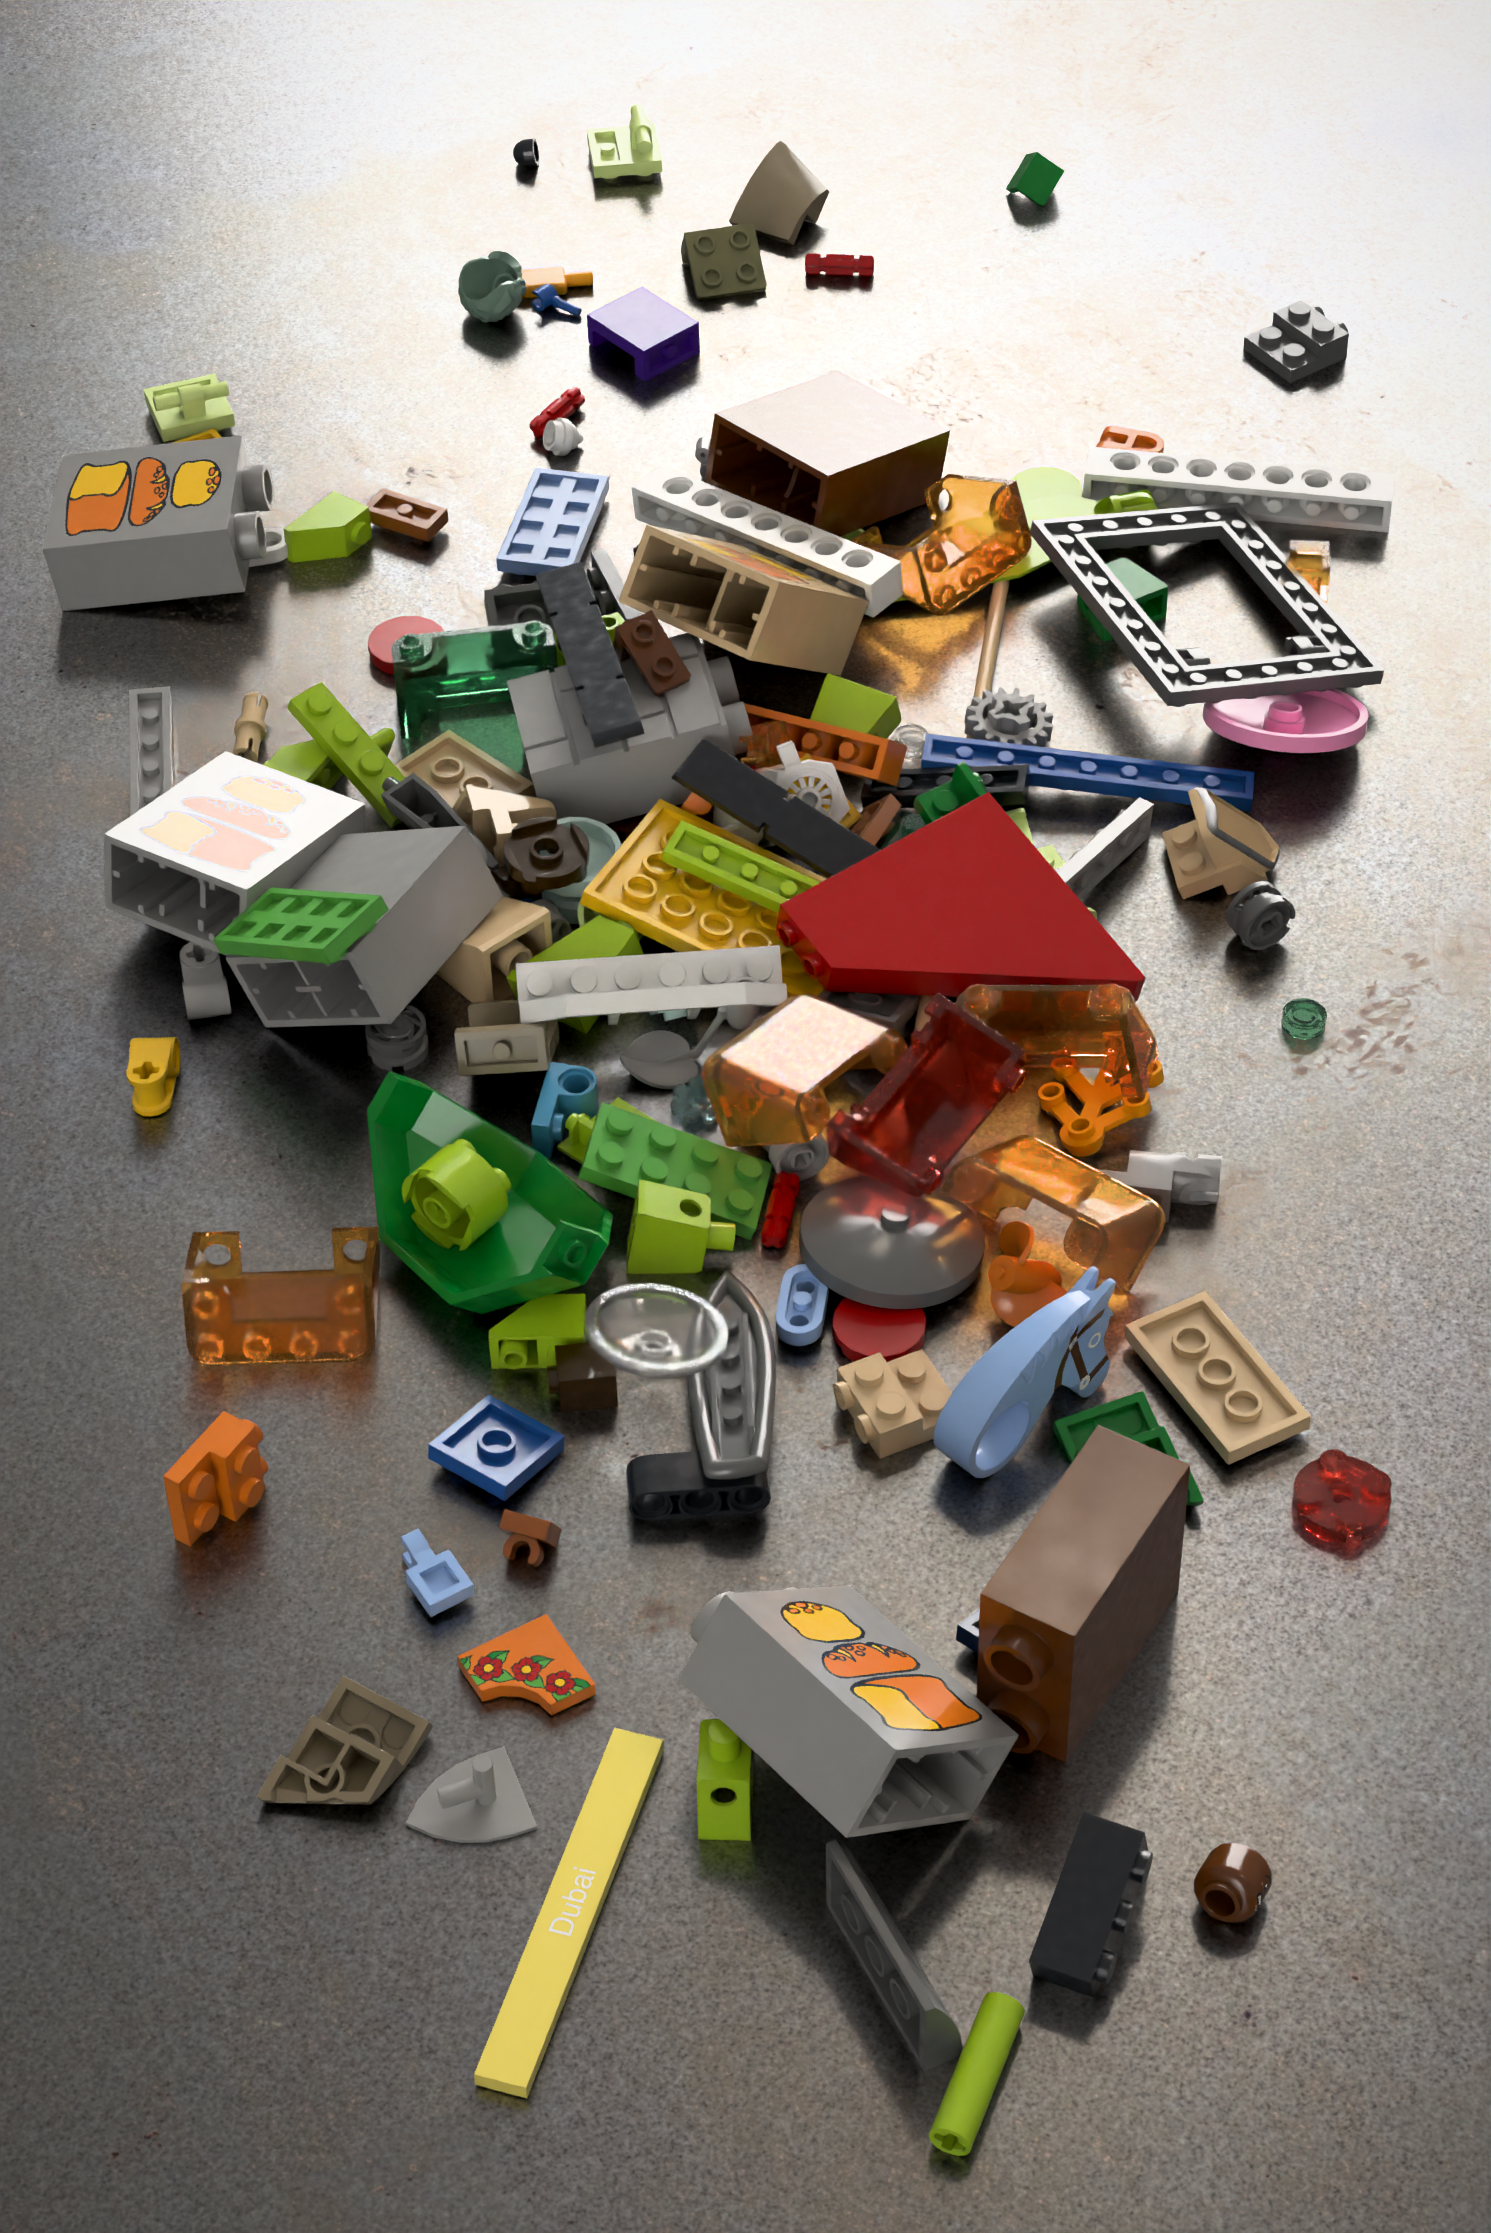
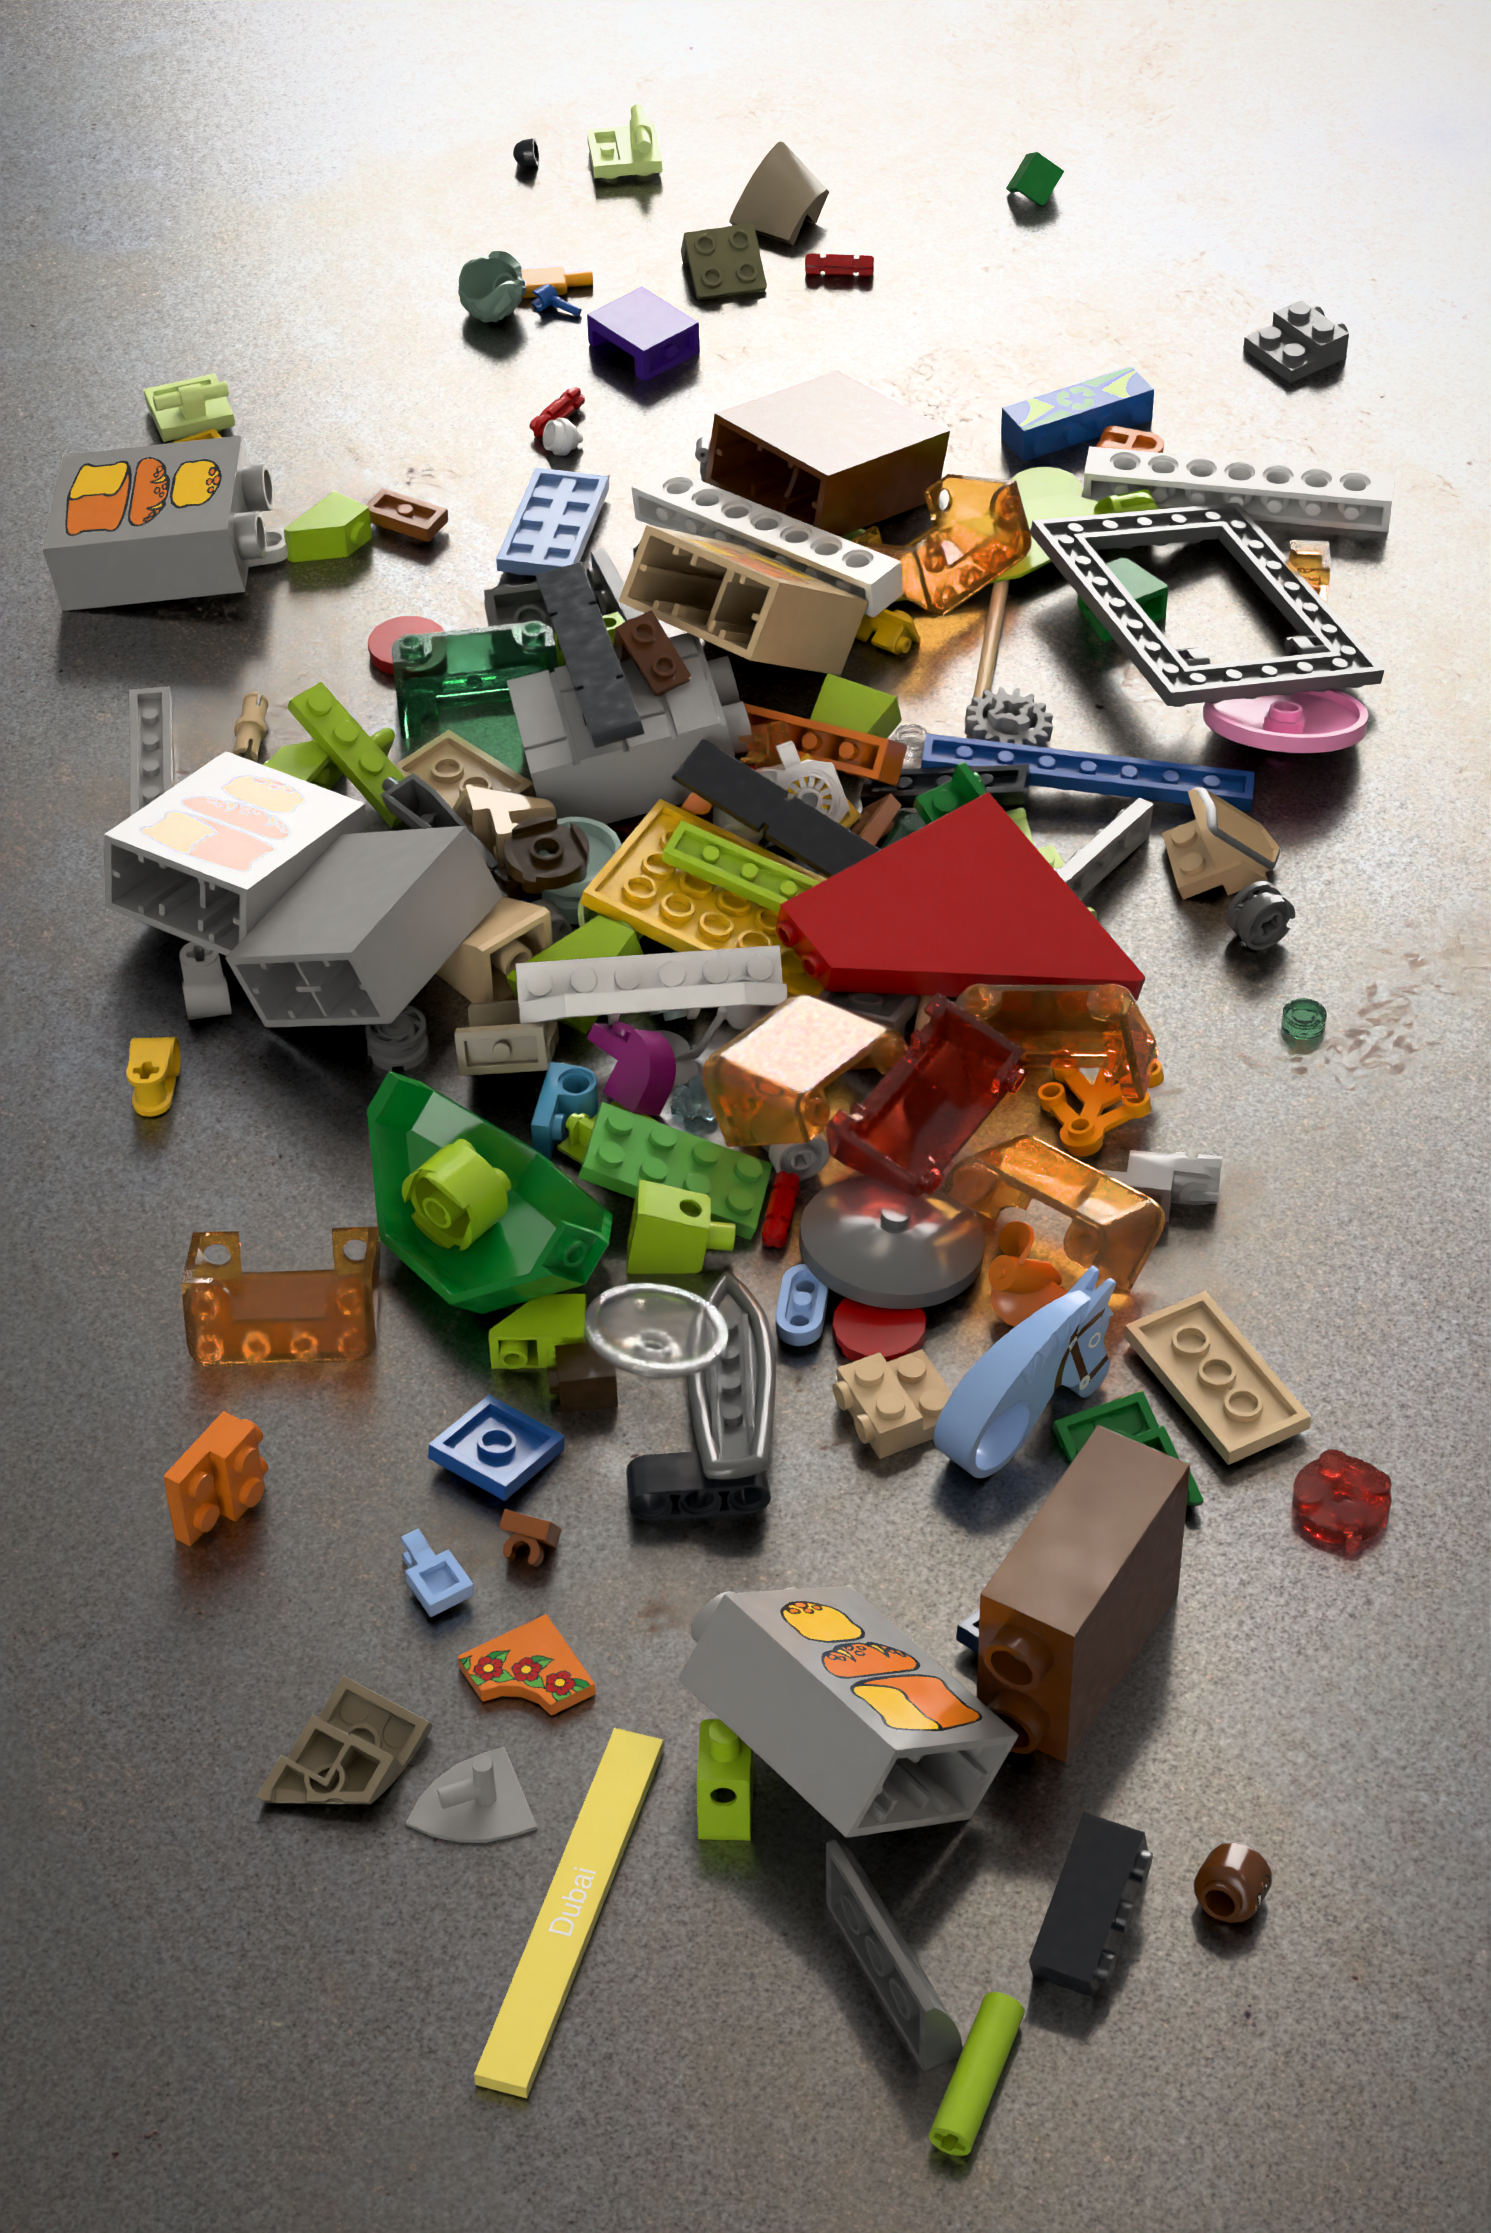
bright green plate [213,887,389,964] -> none
none -> magenta brick [587,1021,676,1116]
none -> yellow hinge [855,609,921,655]
none -> blue brick [1001,366,1154,462]

